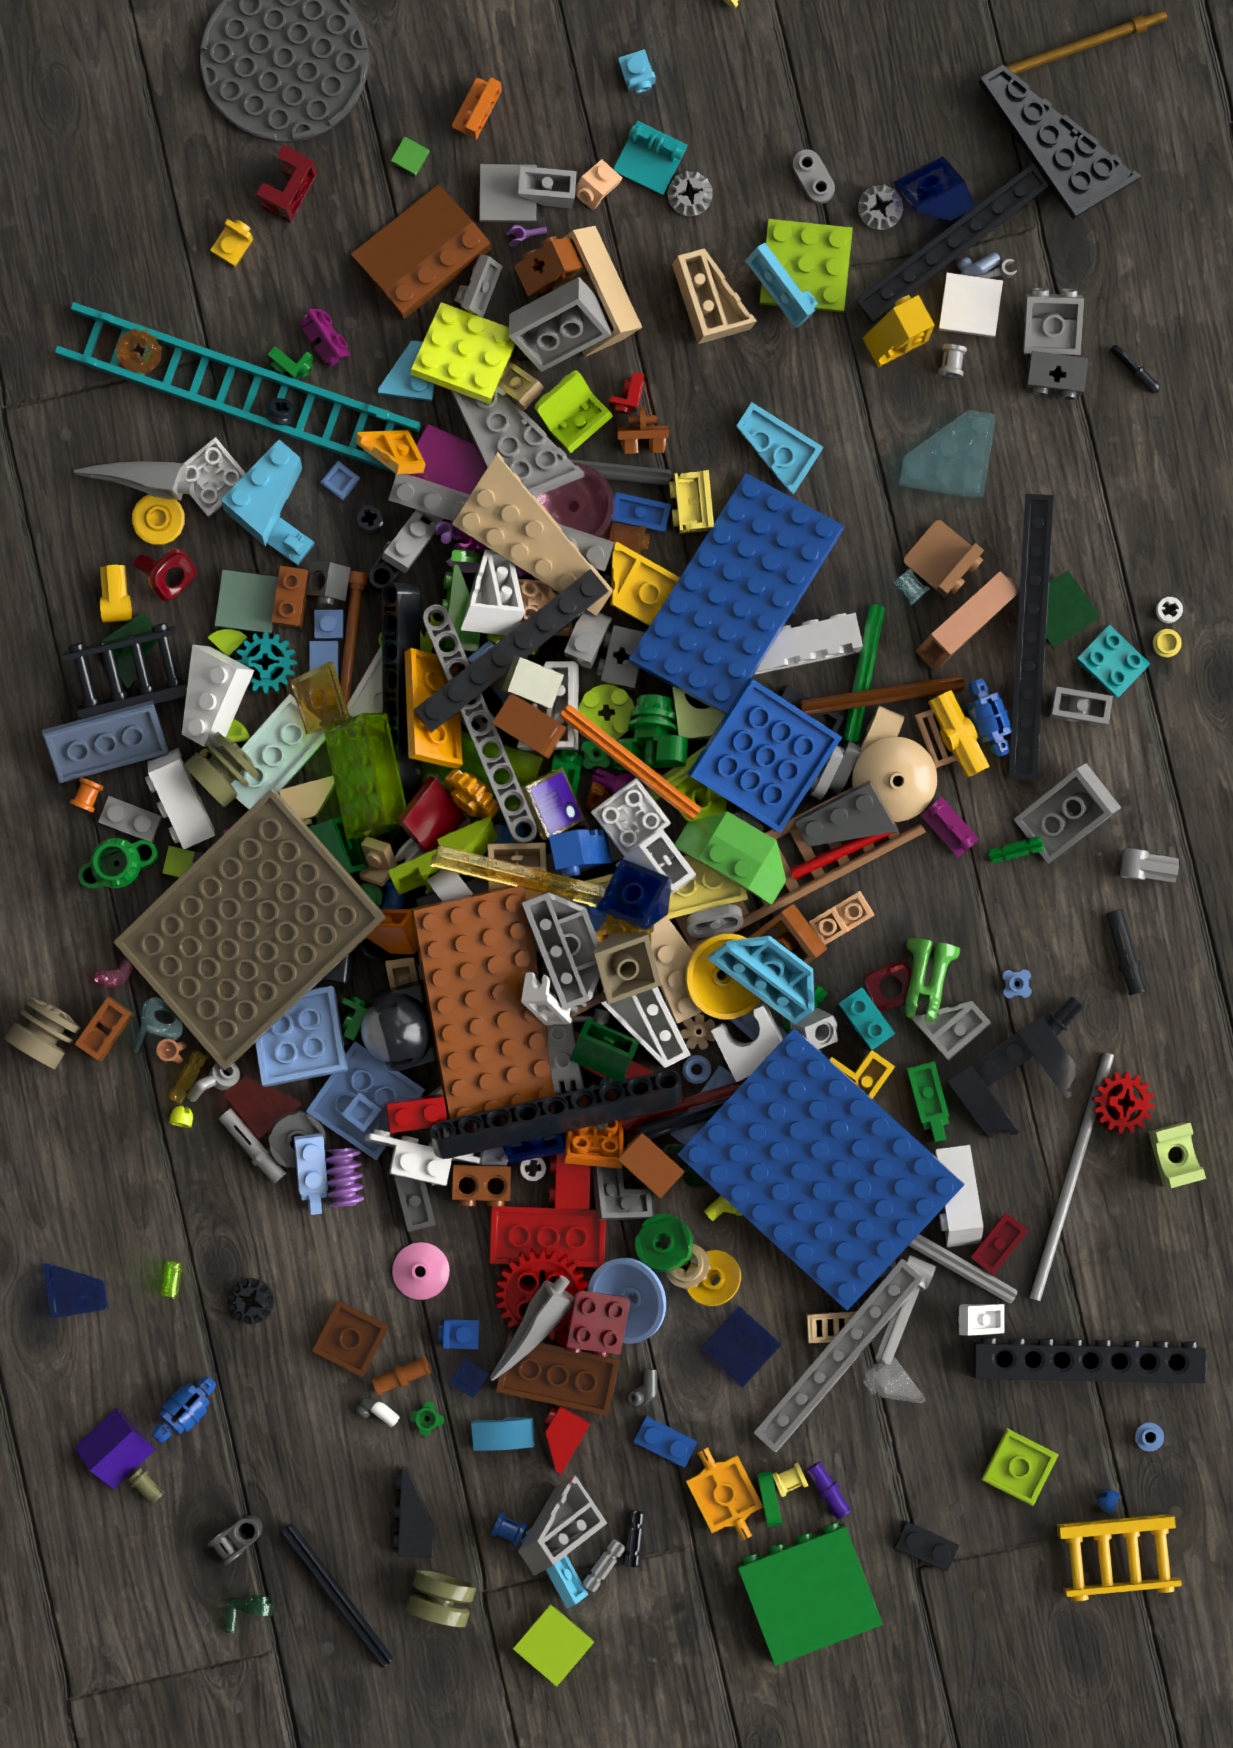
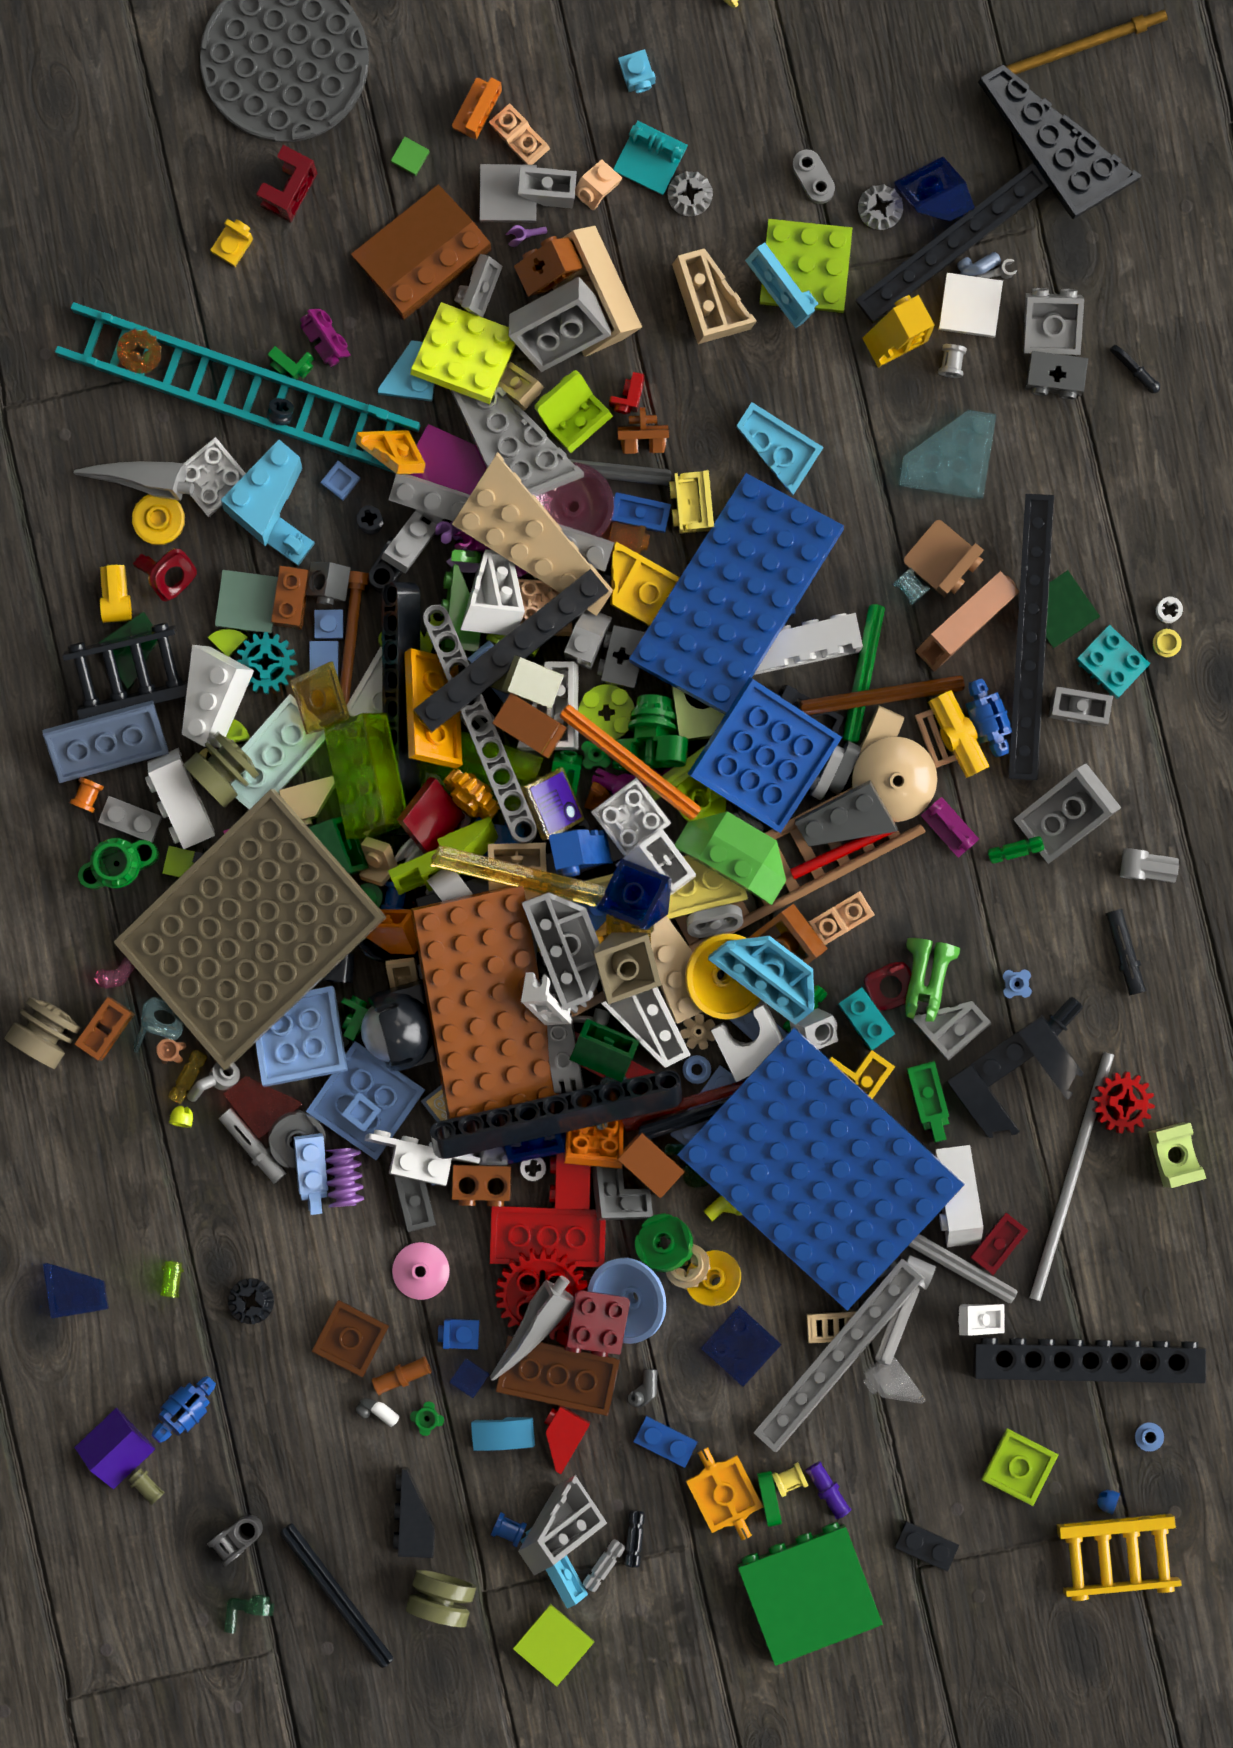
red brick [385,1094,447,1133] -> none
none -> light nougat slope [489,103,550,165]

